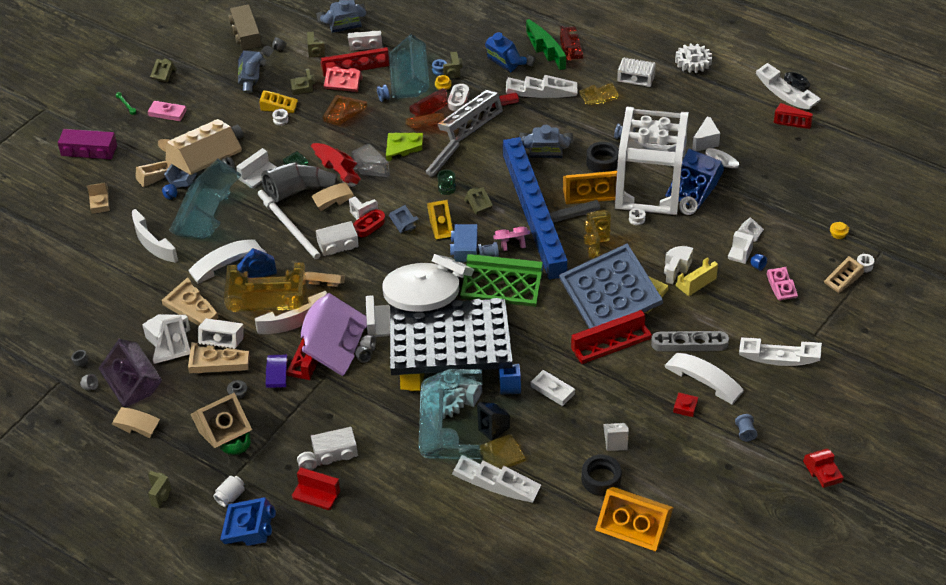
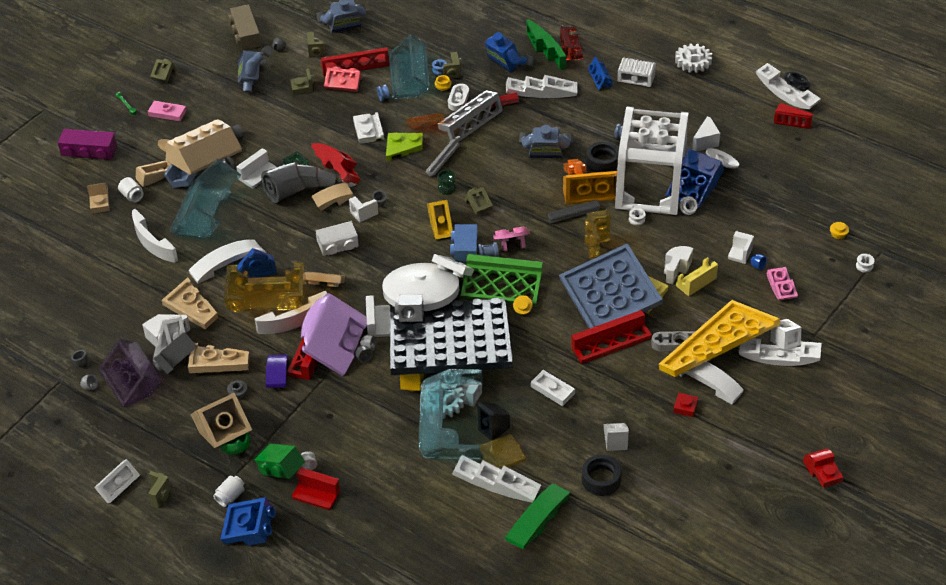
tan slope [112,407,160,438] -> none
blue hinge [162,184,177,200] -> none
white brick [198,318,243,349] -> none
white bar [258,190,320,259] -> none
yellow slope [260,90,298,113] -> none
white bush [272,109,289,126] -> none
white brick [311,427,358,466] -> none
clear orange wing [323,95,367,125] -> none
white bracket [348,31,382,51] -> none
clear slope [351,144,390,177] -> none
red plate [353,209,385,237] -> none
sand blue bracket [389,205,419,234] -> none
clear red panel [409,88,447,120] -> none
blue brick [499,364,521,395] -> none
blue brick [503,137,567,280] -> none
clear yellow slope [579,82,619,104] -> none
light orange slope [595,487,673,551] -> none
sand blue bush [735,414,758,442] -> none
white slope [738,217,764,242] -> none
tan slope [824,256,864,293] -> none
none -> white plate [94,459,140,503]
none -> white brick [118,177,144,202]
none -> dark grey bracket [154,332,196,374]
none -> green brick [254,443,305,479]
none -> white plate [353,112,384,144]
none -> dark grey hinge [372,190,387,206]
none -> light grey brick [395,295,424,322]
none -> green slope [505,483,570,549]
none -> yellow plate [513,295,533,315]
none -> orange hinge [563,159,587,174]
none -> blue hinge [588,57,613,91]
none -> yellow wing [659,300,780,377]
none -> white brick [770,319,801,350]

